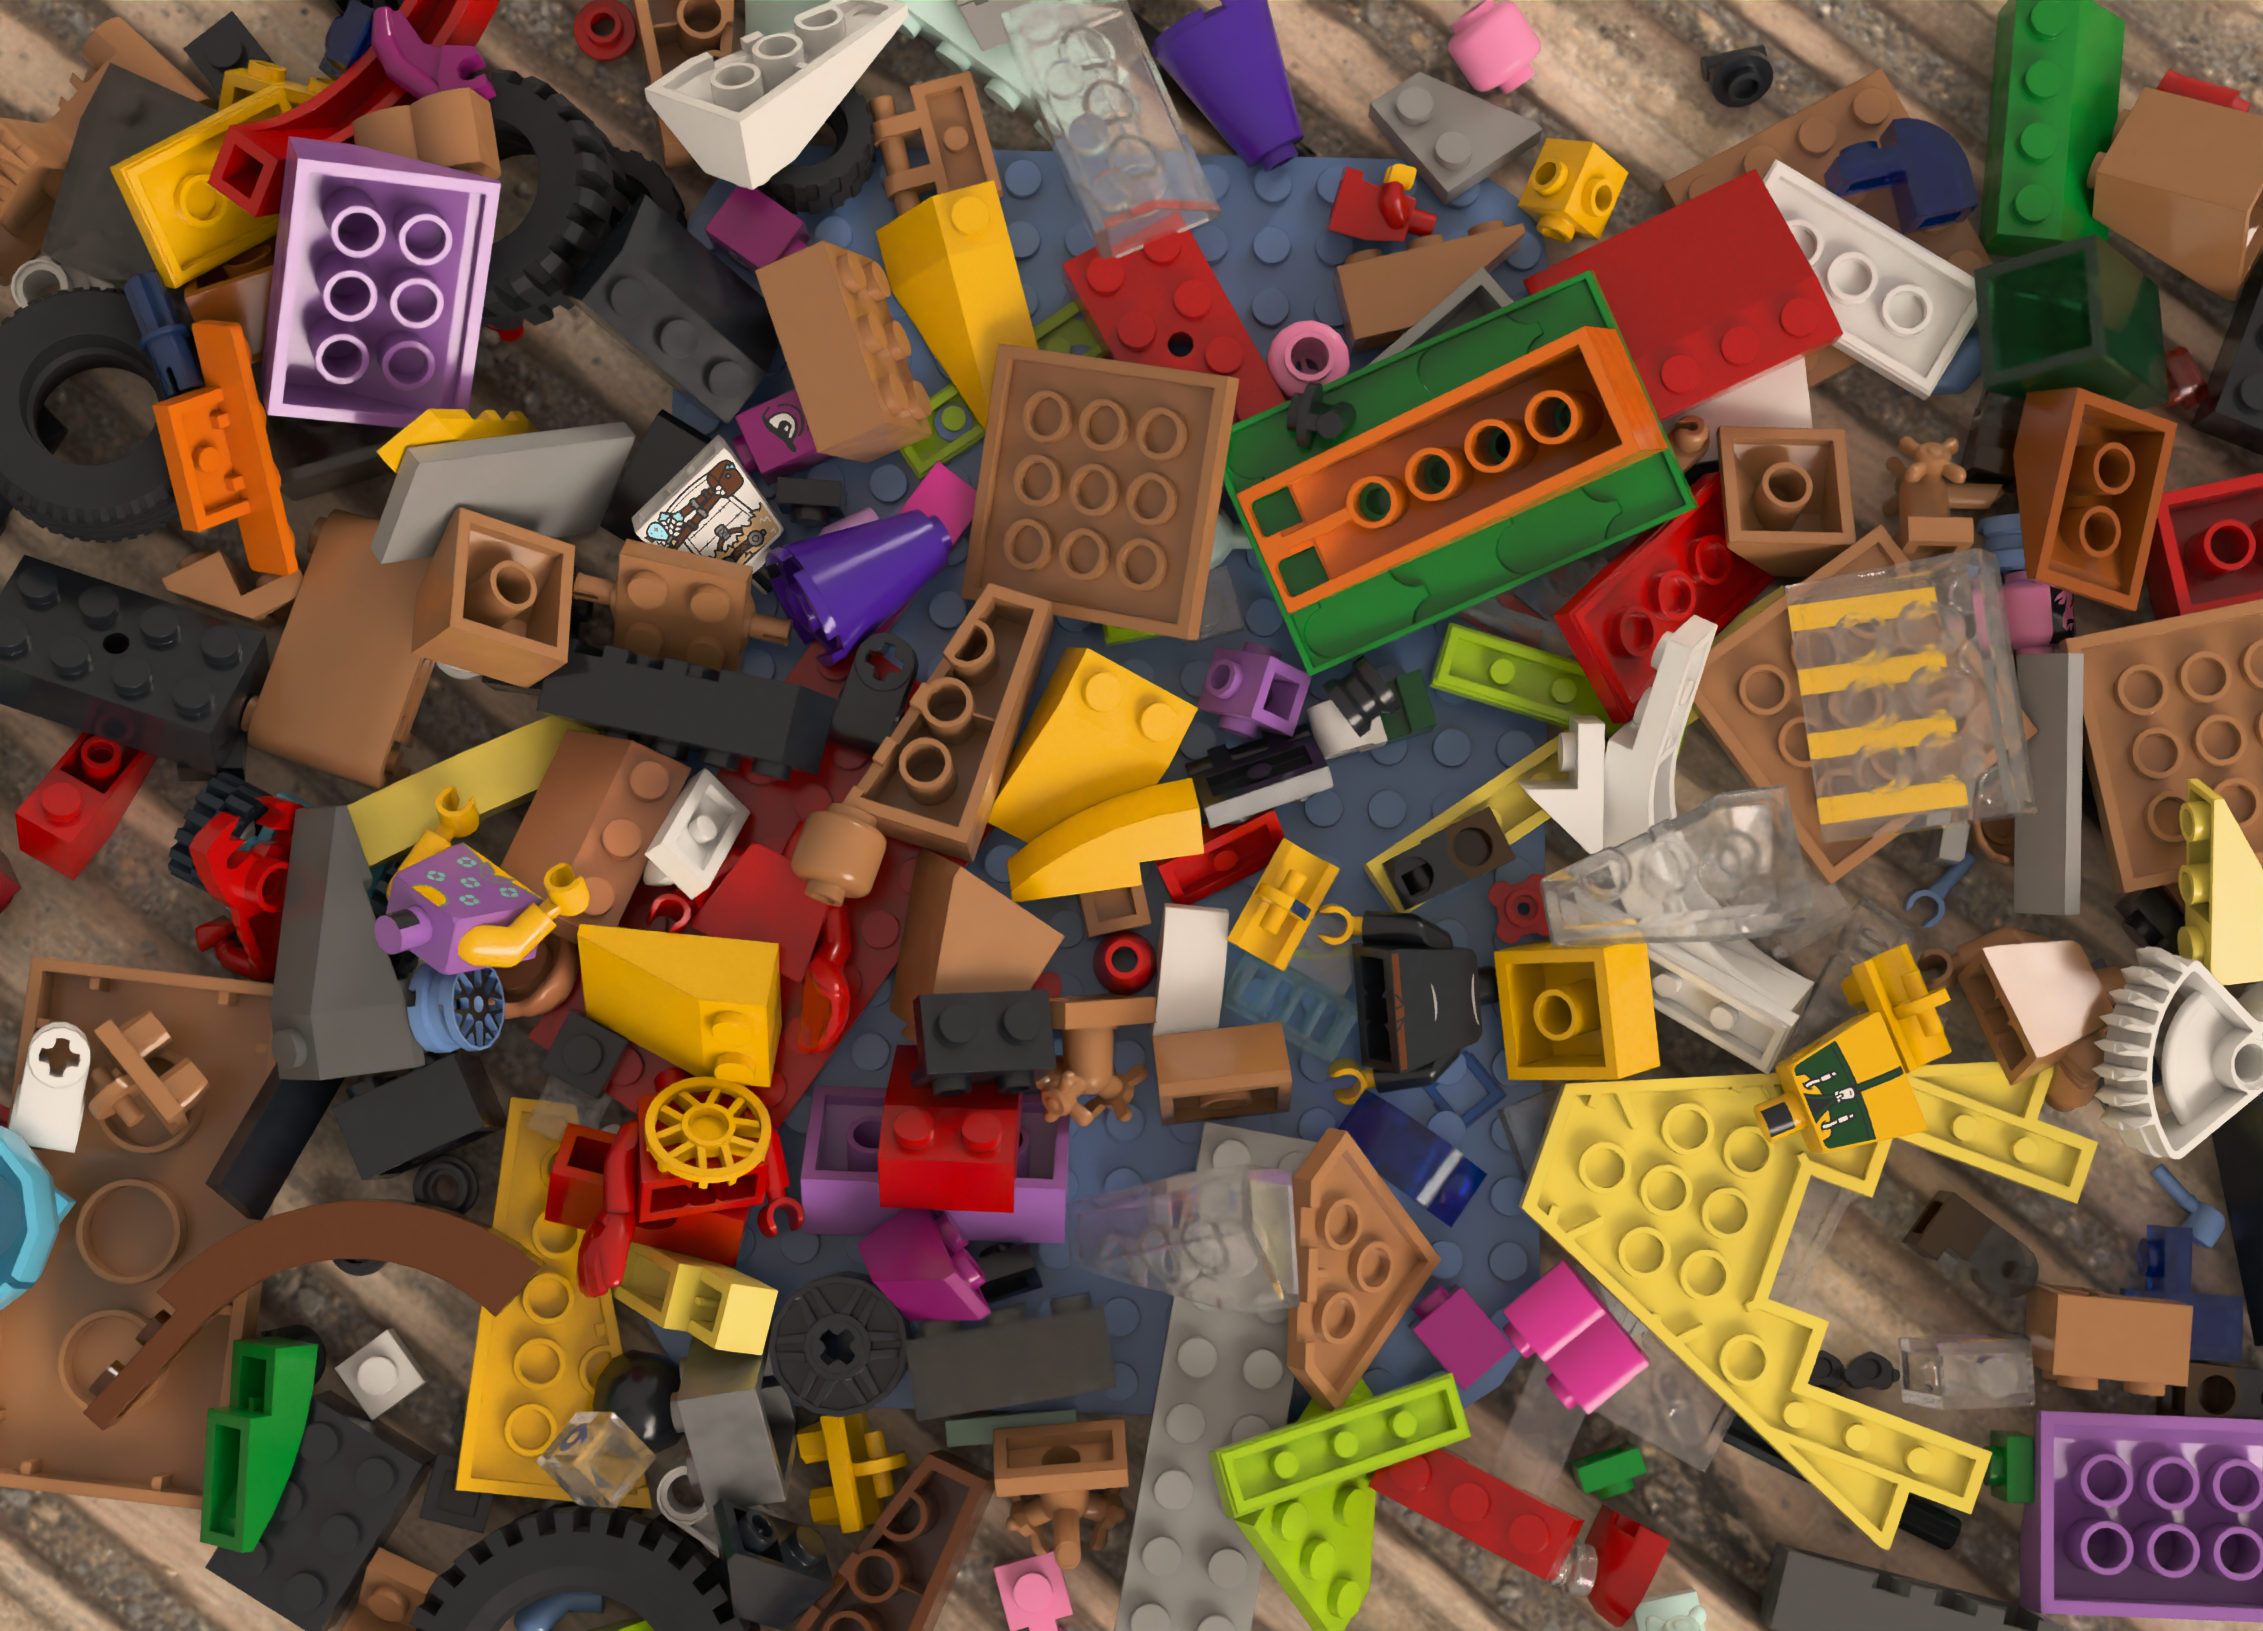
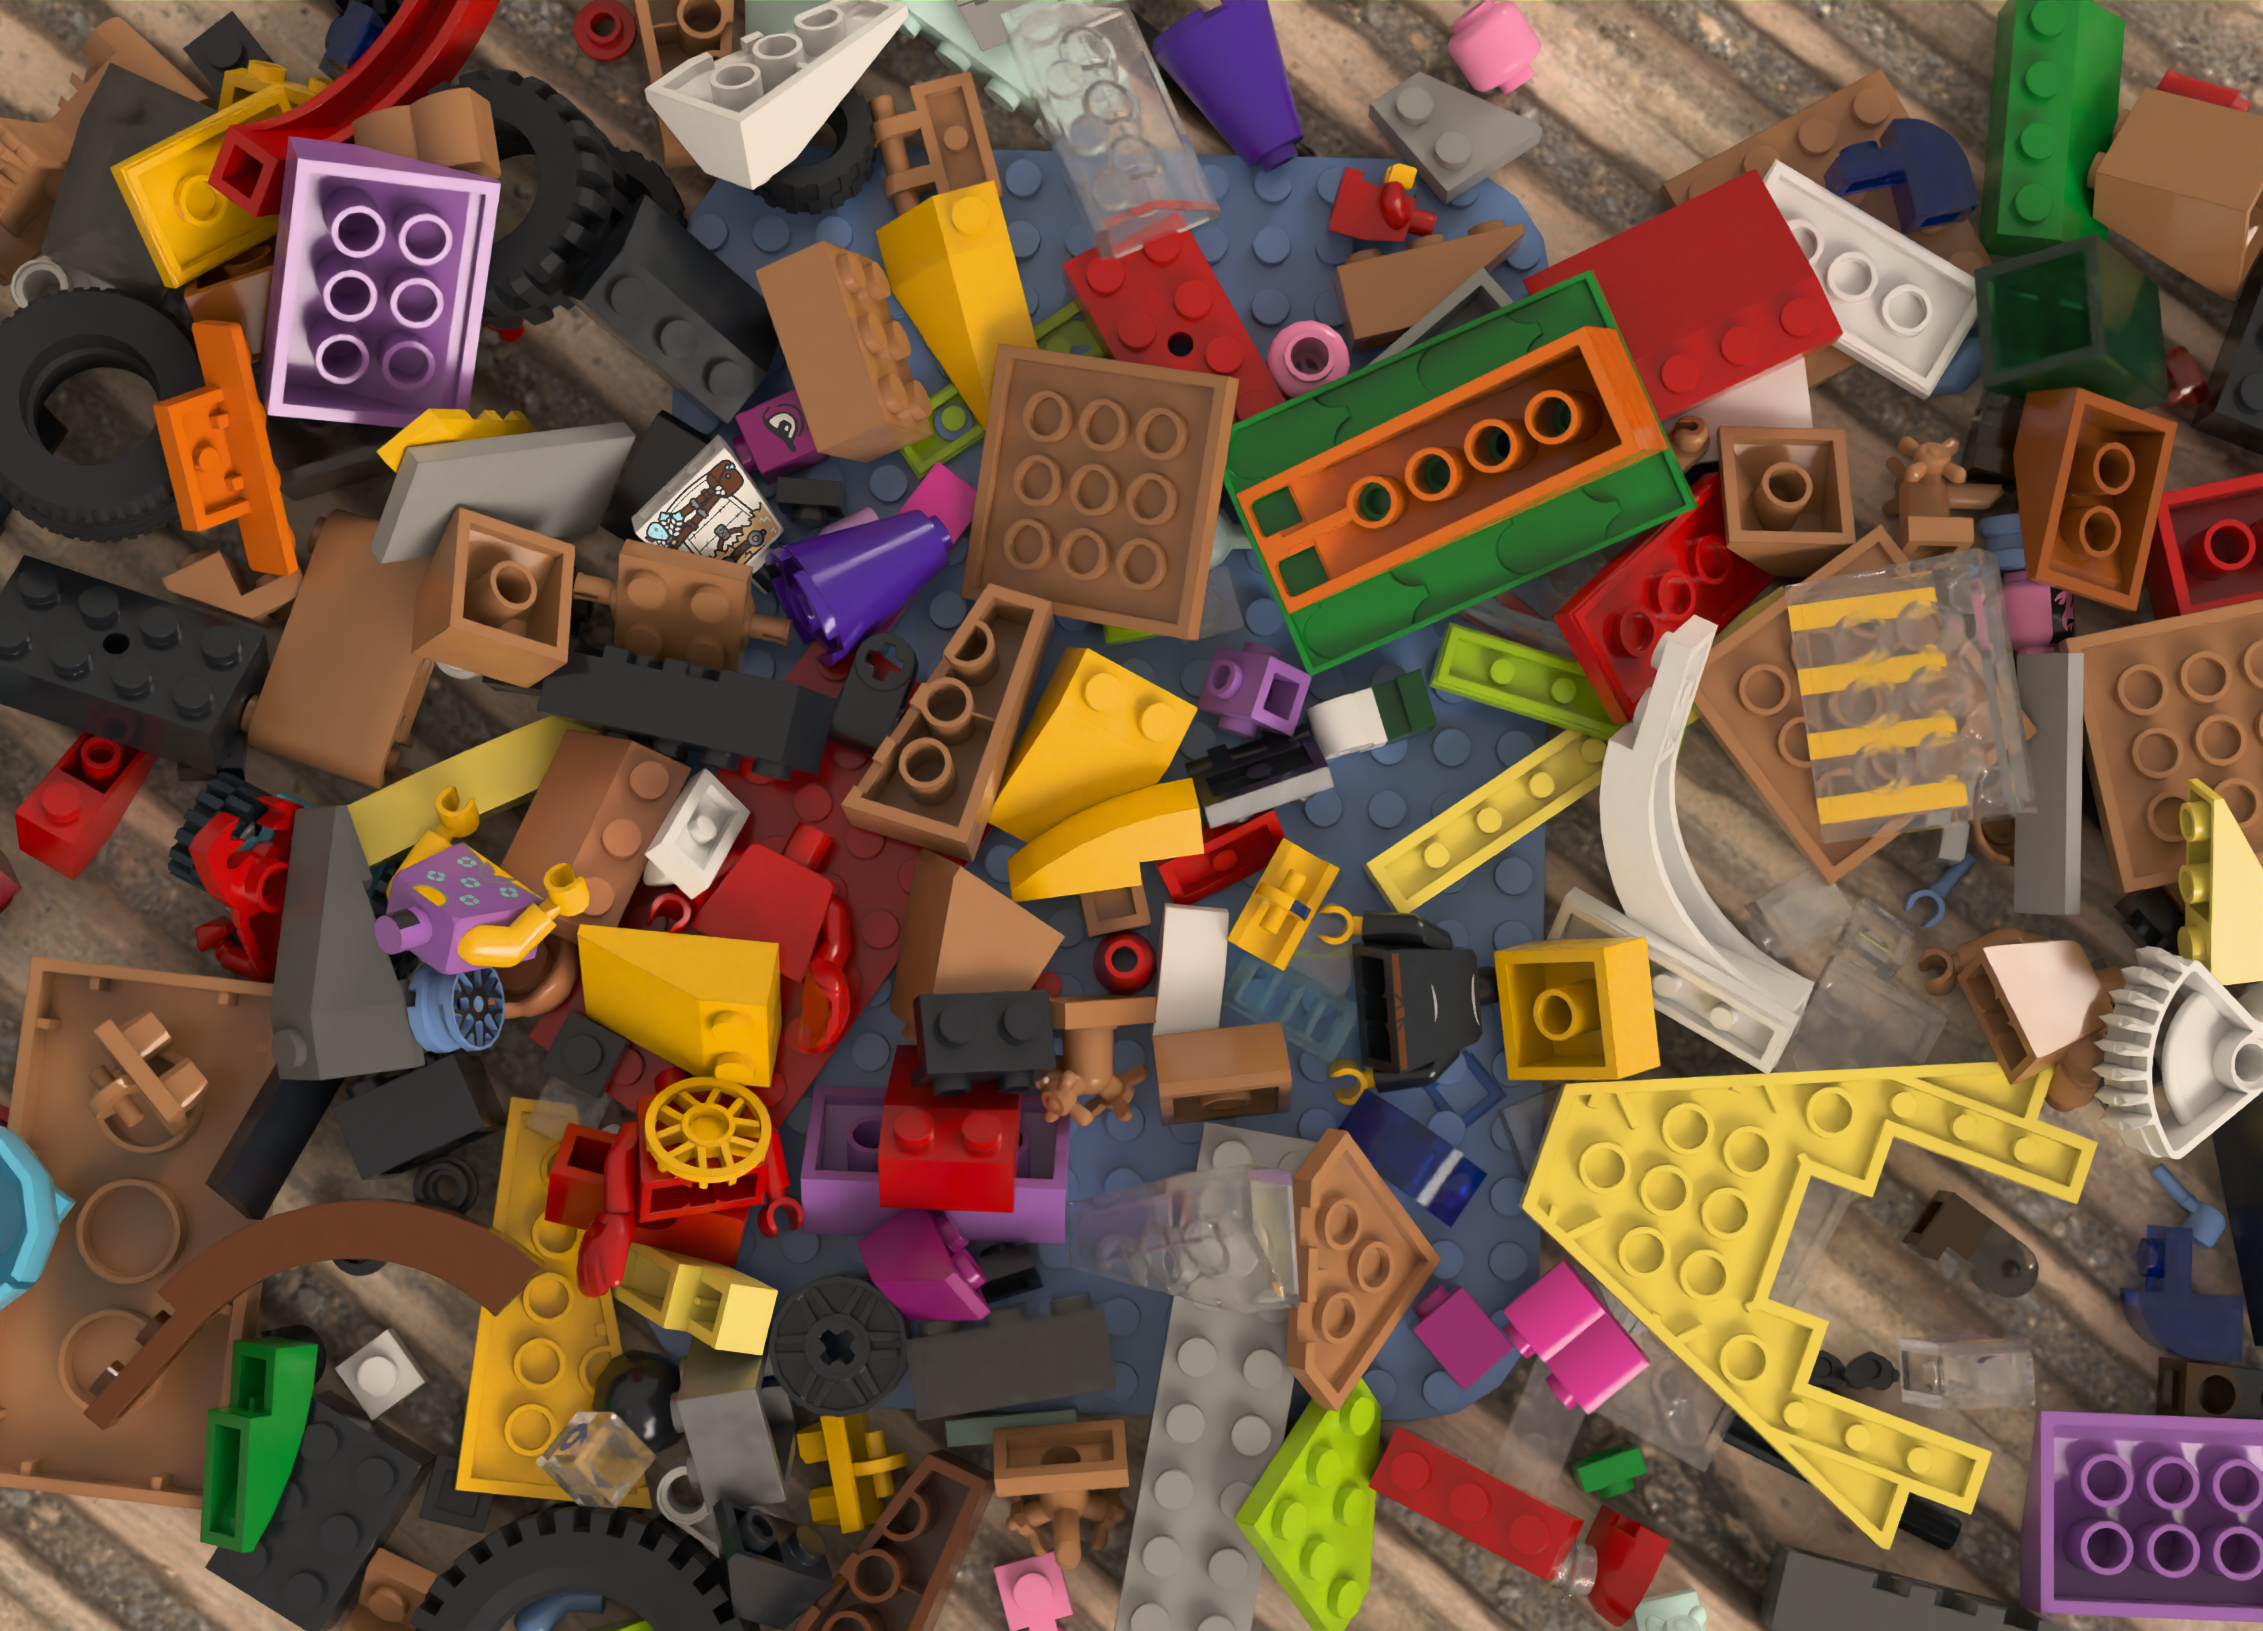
white piece [9,1022,90,1153] -> none
dark blue axle [124,271,205,400] -> none
magenta piece [371,6,497,100] -> none
magenta brick [705,186,810,277] -> none
medium nougat head [791,803,887,906] -> none
lime tile [1207,1373,1471,1518] -> none
black plate [1287,381,1356,448] -> none
black wheel [1321,655,1402,738] -> none
leg [1381,806,1516,910] -> none
red plate [1488,874,1559,944] -> none
yellow brick [1517,138,1629,243] -> none
white slope [1518,715,1605,854] -> none
clear wedge [1539,785,1814,946] -> none
black plate [1700,45,1773,108] -> none
yellow torso [1754,1011,1928,1153] -> none
yellow hips [1840,943,1952,1074] -> none
green plate [1983,1430,2034,1503] -> none
medium nougat brick [2022,1282,2193,1396] -> none

